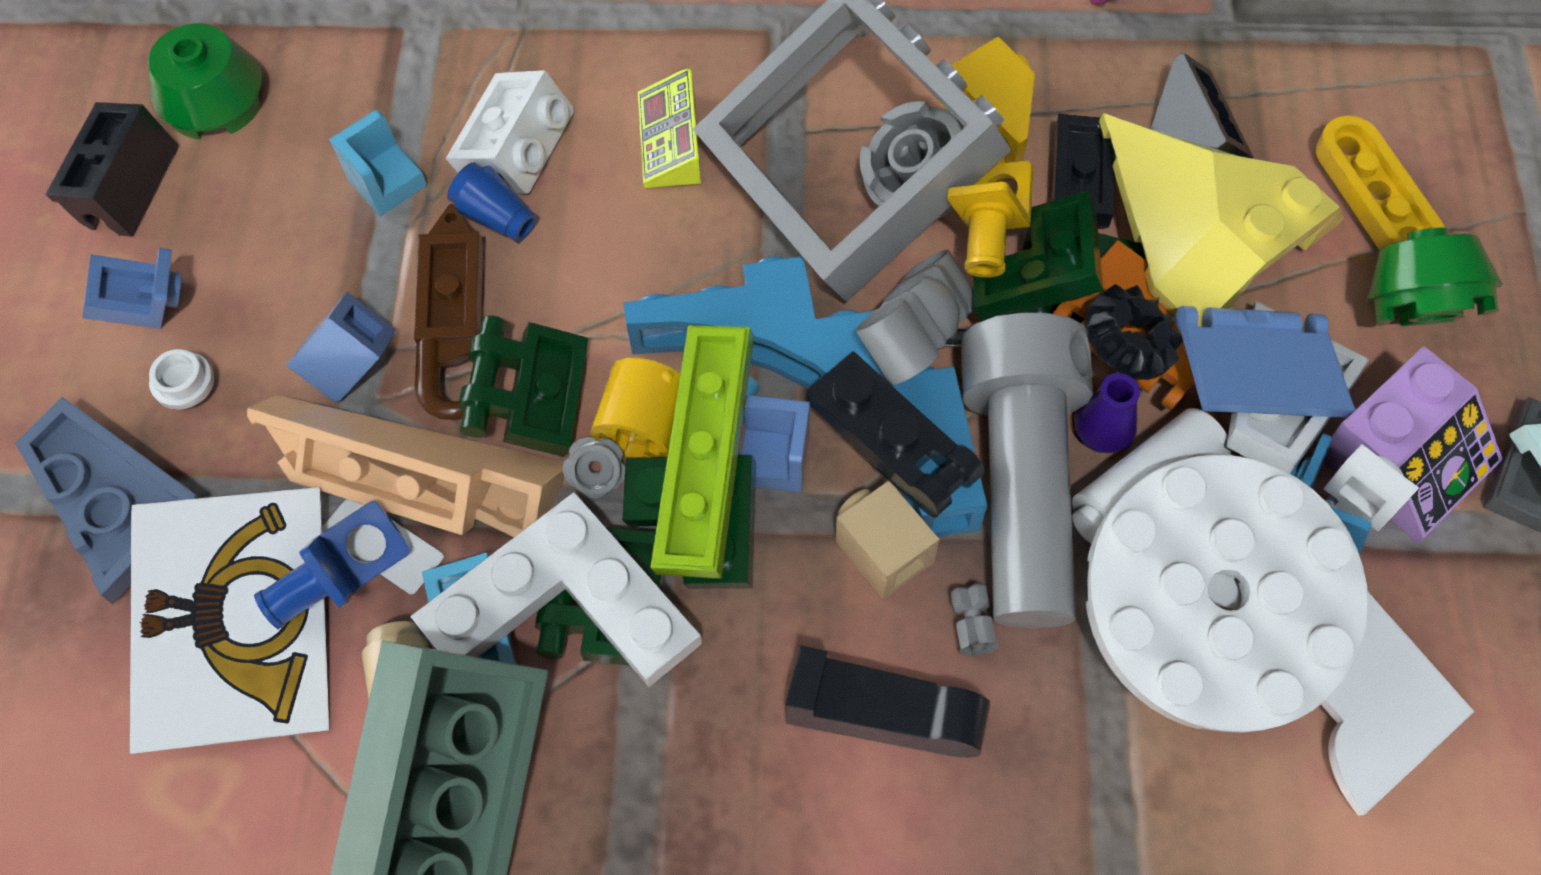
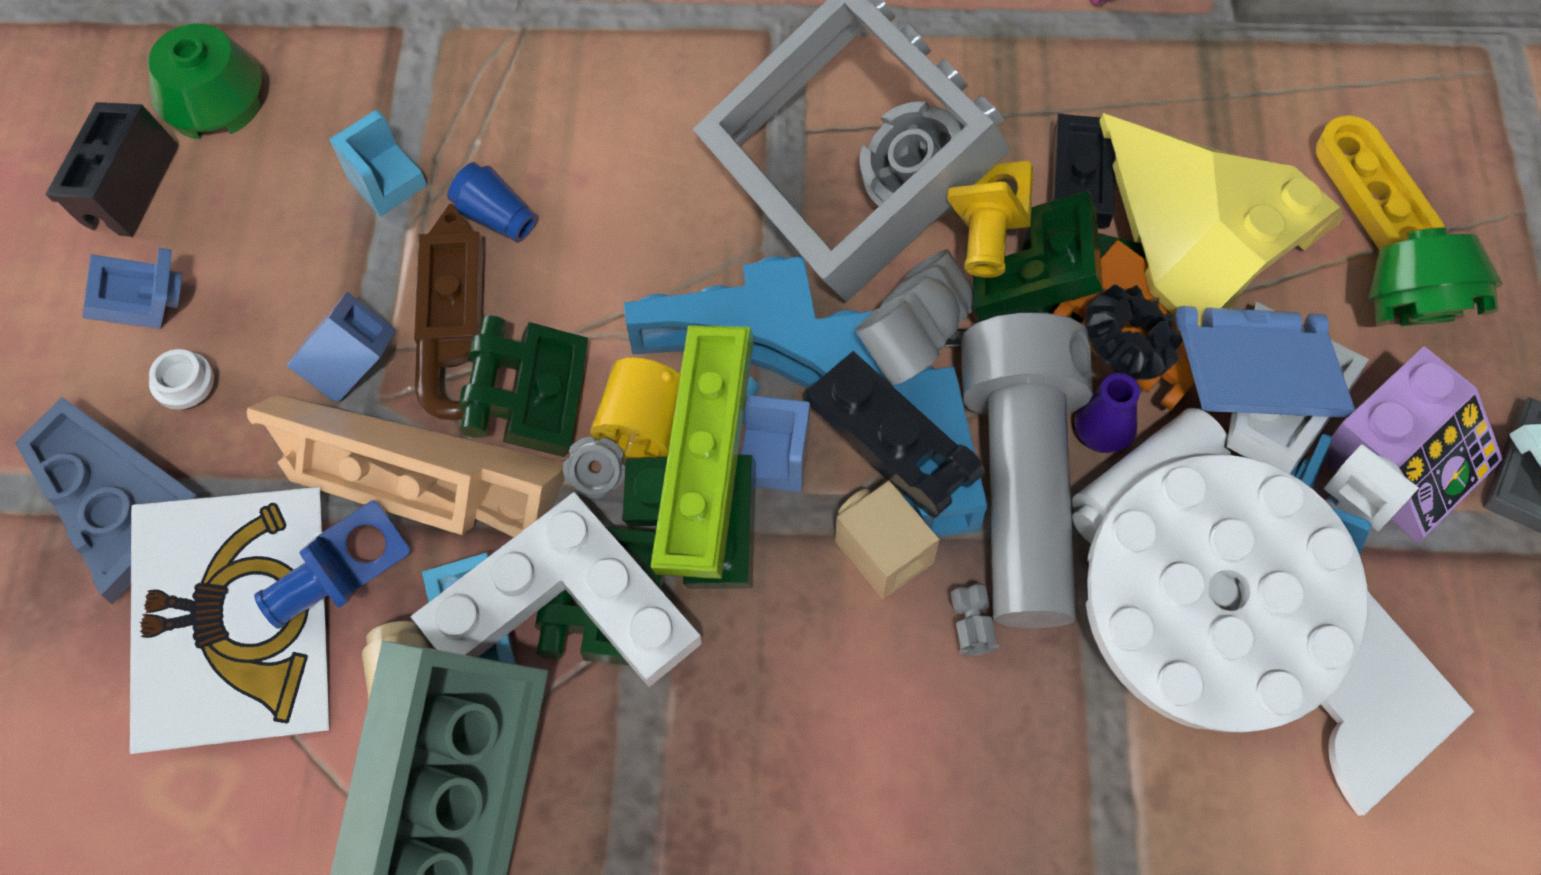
white sticker [322,499,444,595] -> none
white bracket [445,70,574,194] -> none
slope [638,69,701,188] -> none
black leg [785,645,990,758] -> none
yellow slope [940,37,1035,164] -> none
slope [1150,52,1254,159] -> none

